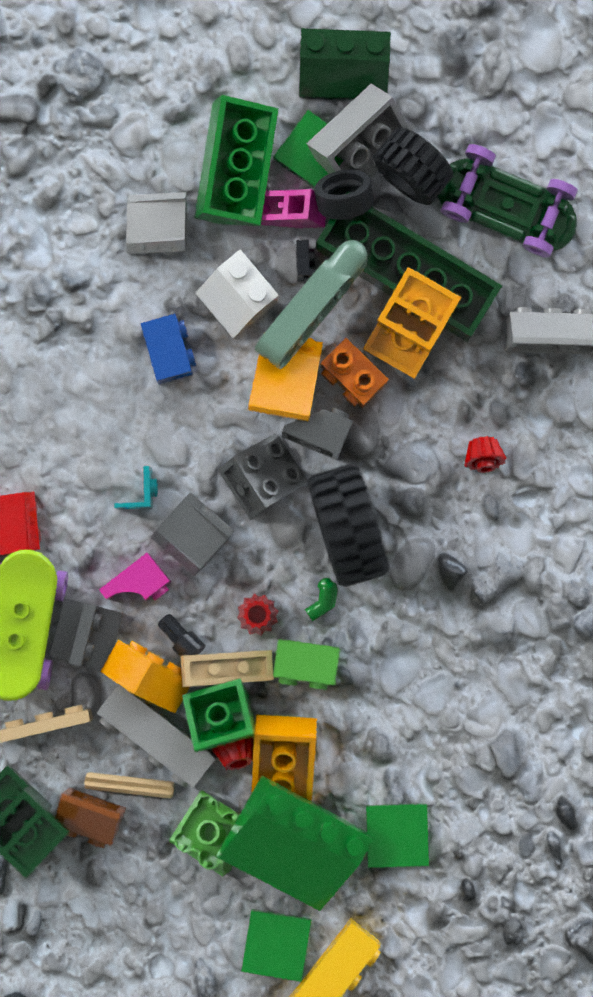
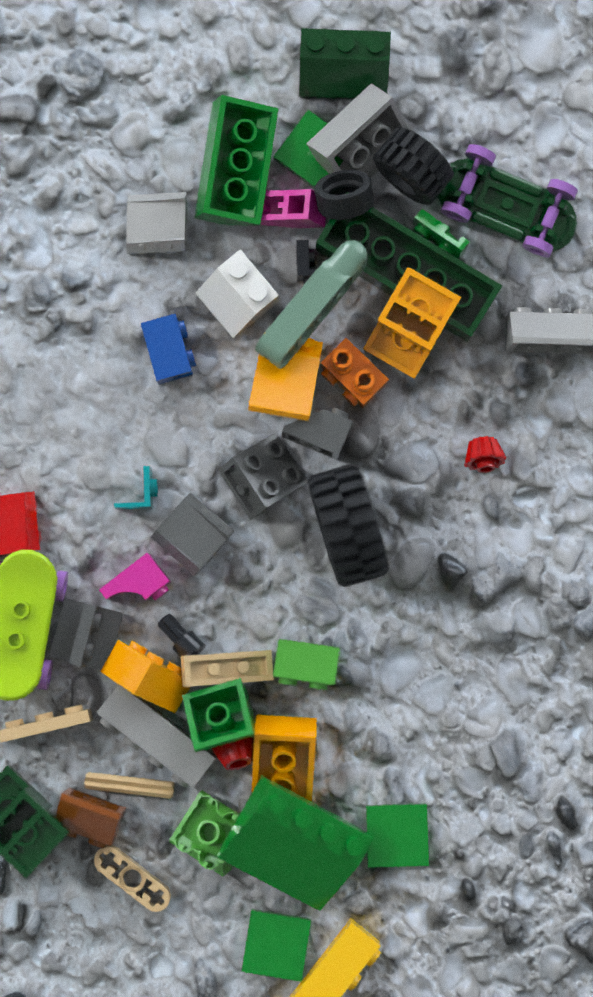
red piece [237,593,279,636] -> none
green arm [305,578,338,622] -> none
none -> tan beam [94,845,171,912]
none -> green wing [412,209,470,259]

